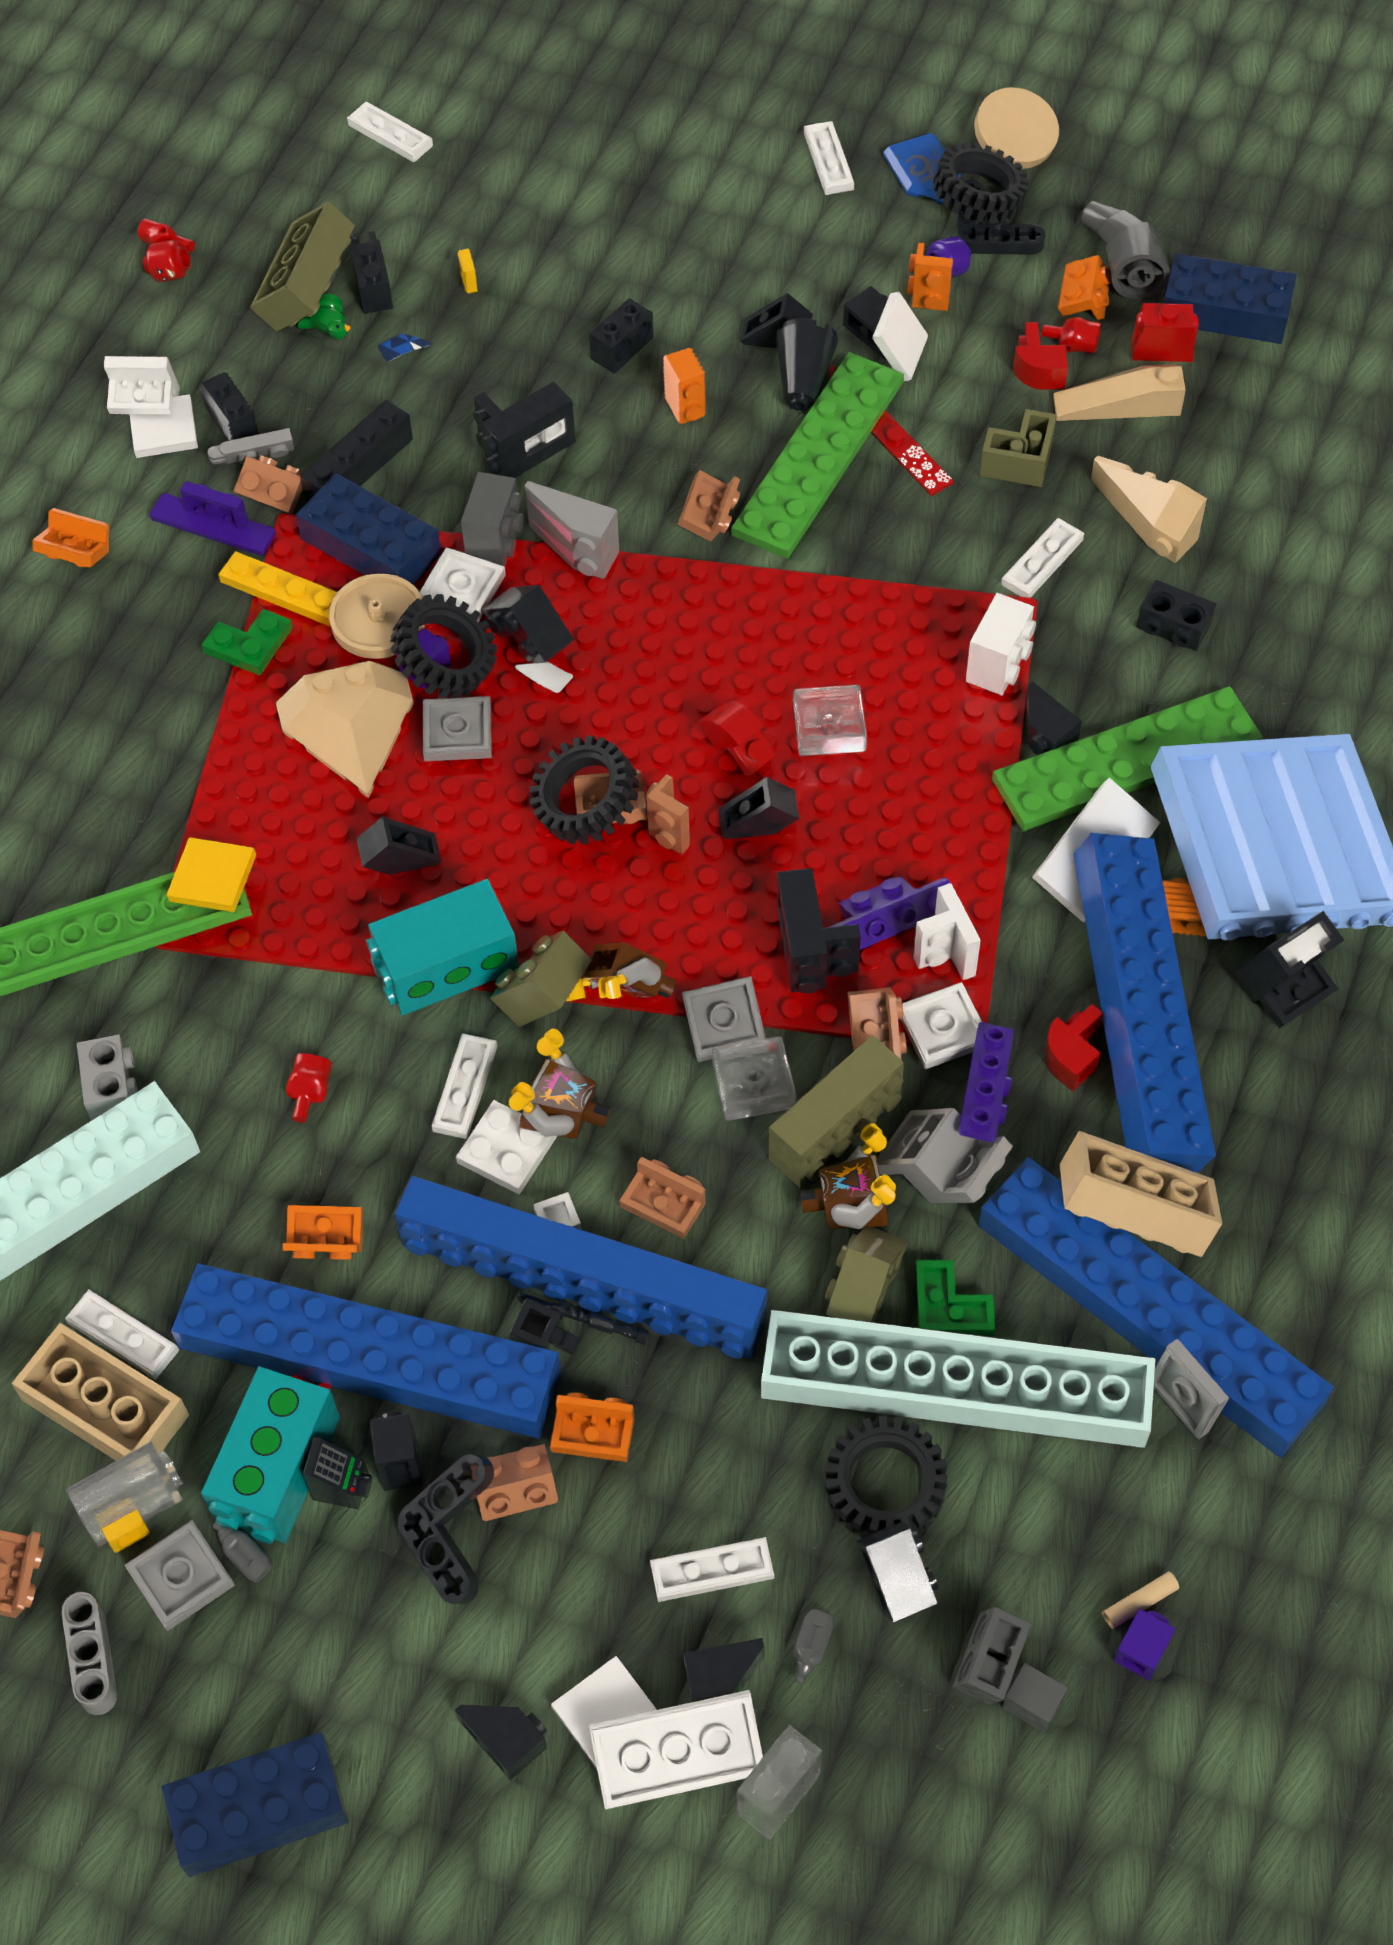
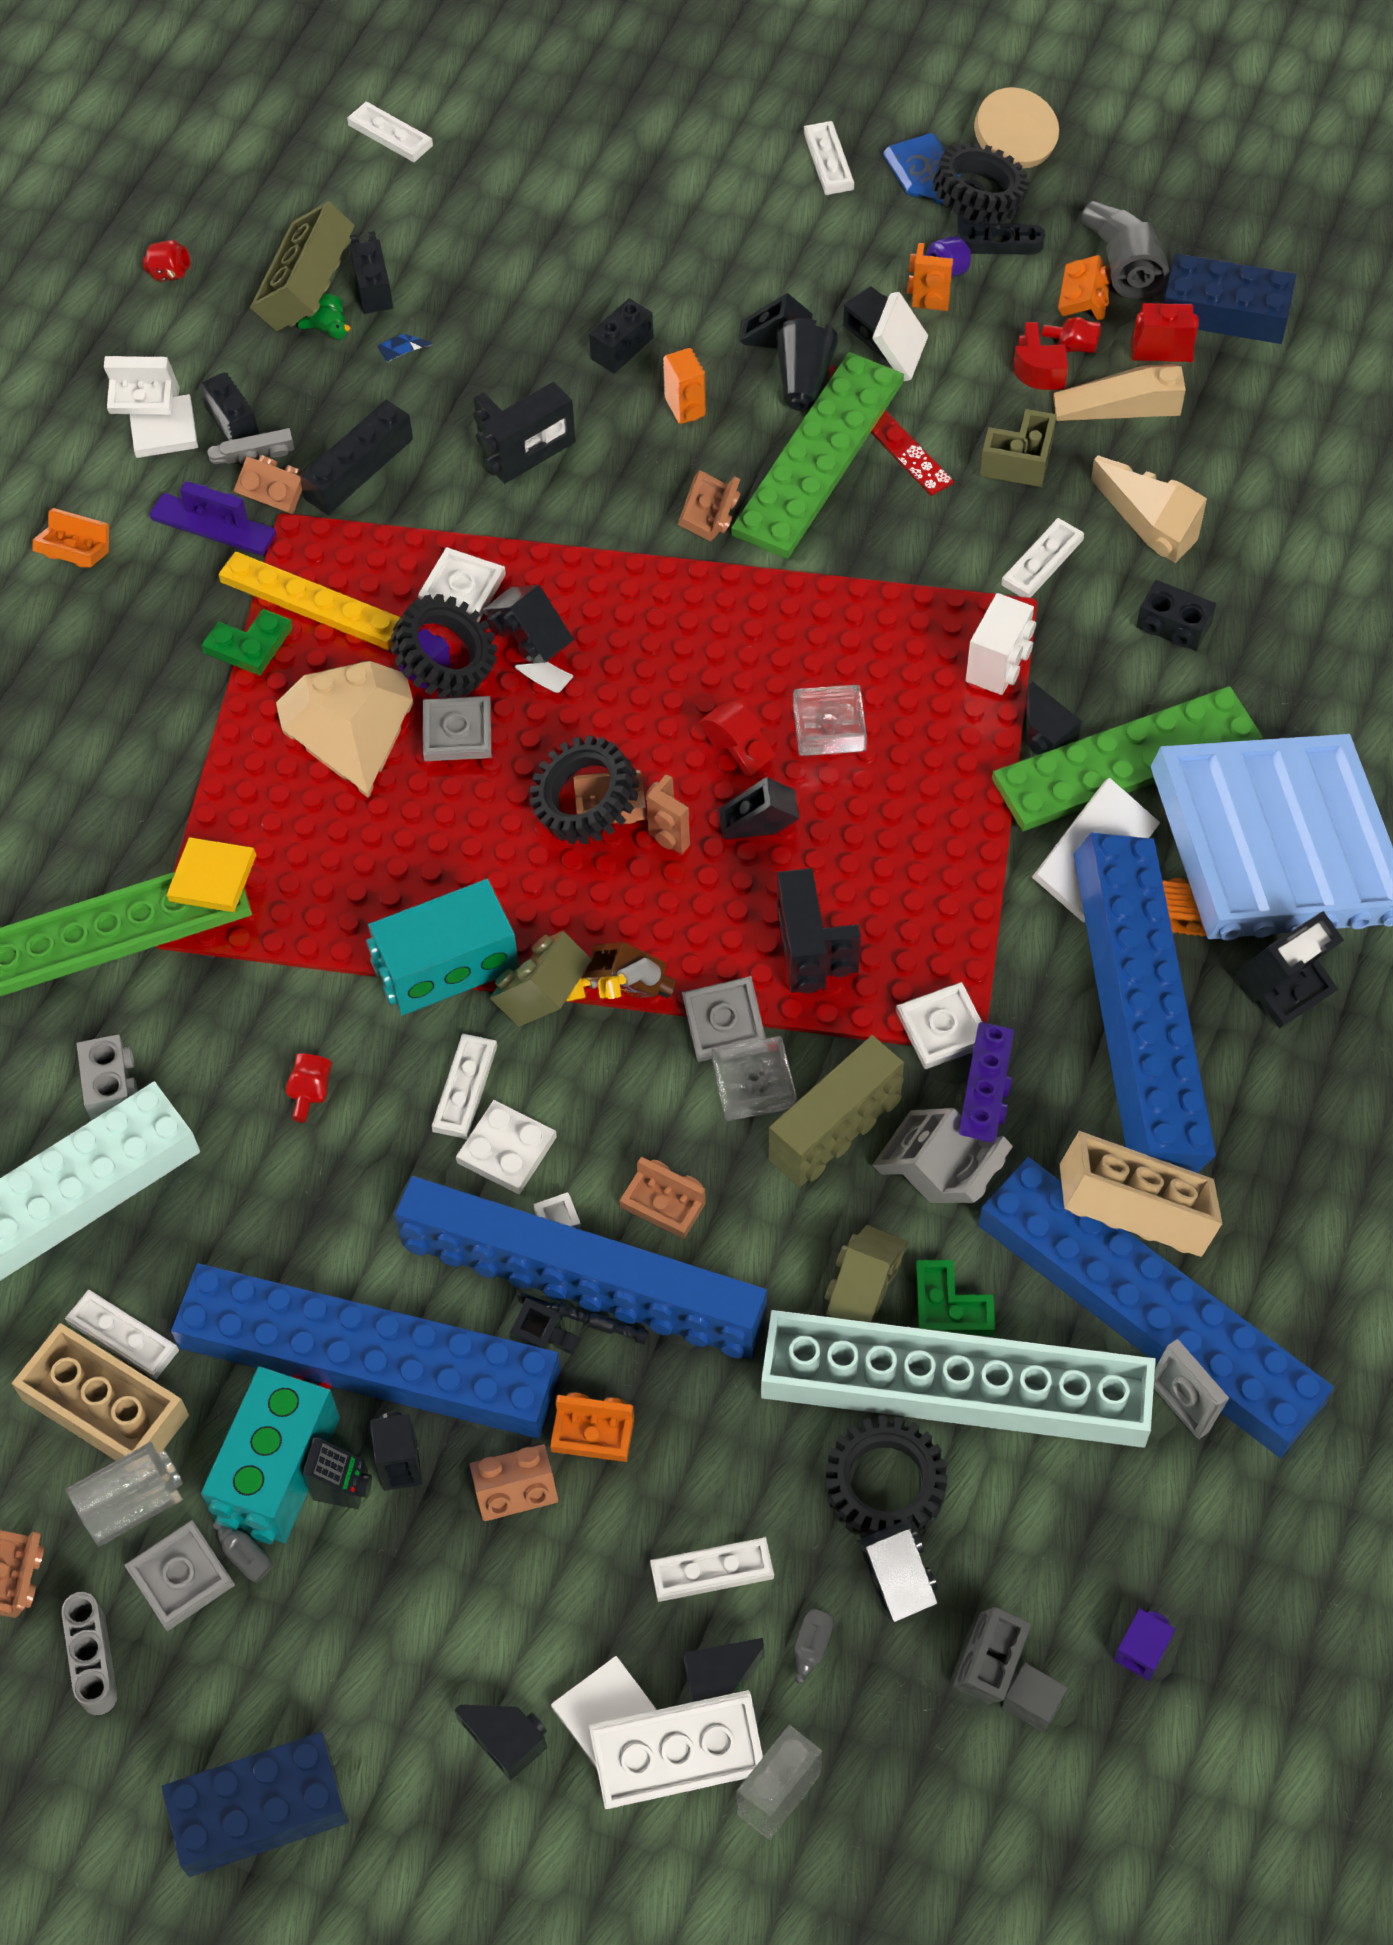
yellow tile [101,1509,150,1553] -> none
red piece [138,218,195,252] -> none
orange bracket [283,1205,364,1260] -> none
dark blue brick [296,473,442,585] -> none
tan piece [329,574,425,659] -> none
black slope [357,817,442,875] -> none
black beam [398,1454,494,1604] -> none
yellow tile [458,249,478,294] -> none
dark grey brick [461,472,524,567] -> none
torso [509,1028,611,1139] -> none
light grey slope [525,481,620,579] -> none
torso [800,1123,896,1229] -> none
dark purple bracket [827,876,951,950] -> none
nougat bracket [848,987,907,1059] -> none
white bracket [913,883,981,980] -> none
red brick [1045,1004,1103,1092] -> none
tan piece [1102,1571,1180,1629] -> none

